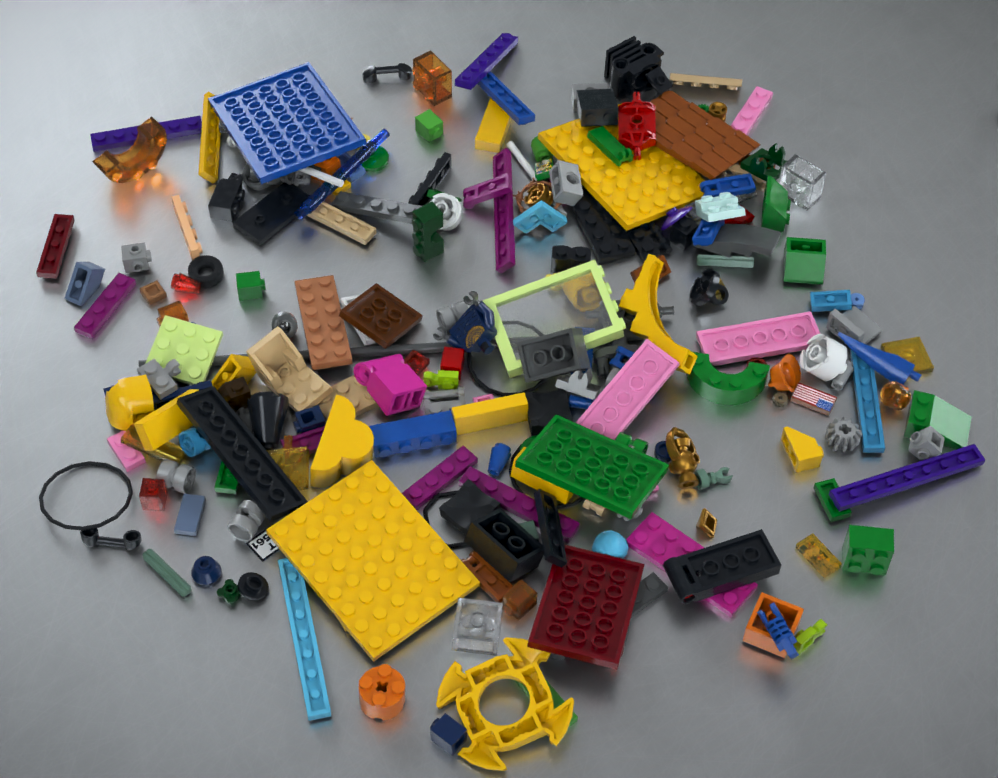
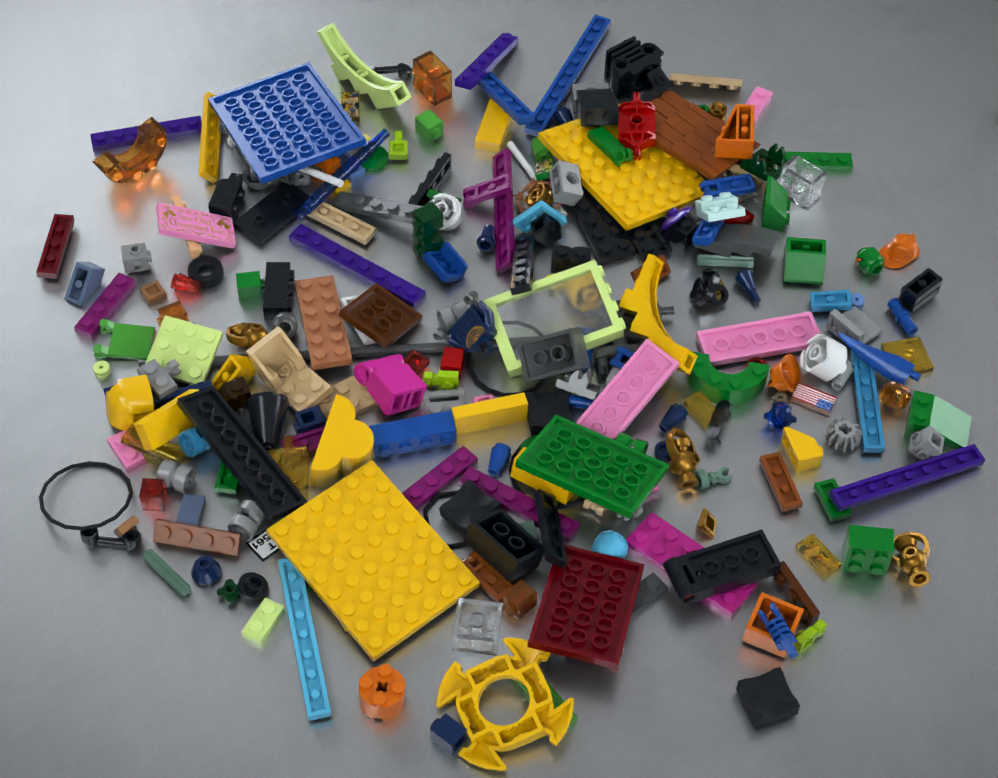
none -> bright green flag [93,319,155,360]
none -> yellowish green piece [93,361,111,378]
none -> medium nougat tile [114,516,140,538]
none -> dark orange plate [153,519,242,556]
none -> bright pink tile [156,203,236,249]
none -> pearl gold piece [226,322,268,348]
none -> yellowish green plate [241,597,285,645]
none -> black brick [263,262,295,320]
none -> dark purple plate [289,224,426,308]
none -> yellowish green arch [317,23,411,109]
none -> tile [341,91,360,122]
none -> lime plate [389,131,408,160]
none -> blue bracket [423,242,468,283]
none -> dark blue cone [476,224,496,252]
none -> black plate [510,235,536,296]
none -> blue plate [524,15,611,137]
none -> black brick [530,213,562,247]
none -> dark blue cone [554,106,573,125]
none -> dark blue cone [658,403,688,434]
none -> clear yellow tile [683,390,726,429]
none -> black piece [705,400,732,446]
none -> orange wedge [714,104,755,159]
none -> dark blue cone [735,269,761,304]
none -> black brick [736,667,800,729]
none -> dark orange plate [759,452,803,512]
none -> clear blue rock [764,402,797,431]
none -> reddish brown plate [773,561,820,627]
none -> green plate [777,152,853,172]
none -> green head [855,247,884,276]
none -> orange piece [879,233,920,269]
none -> blue pin [887,298,918,336]
none -> pearl gold piece [891,532,931,587]
none -> black brick [898,268,943,313]

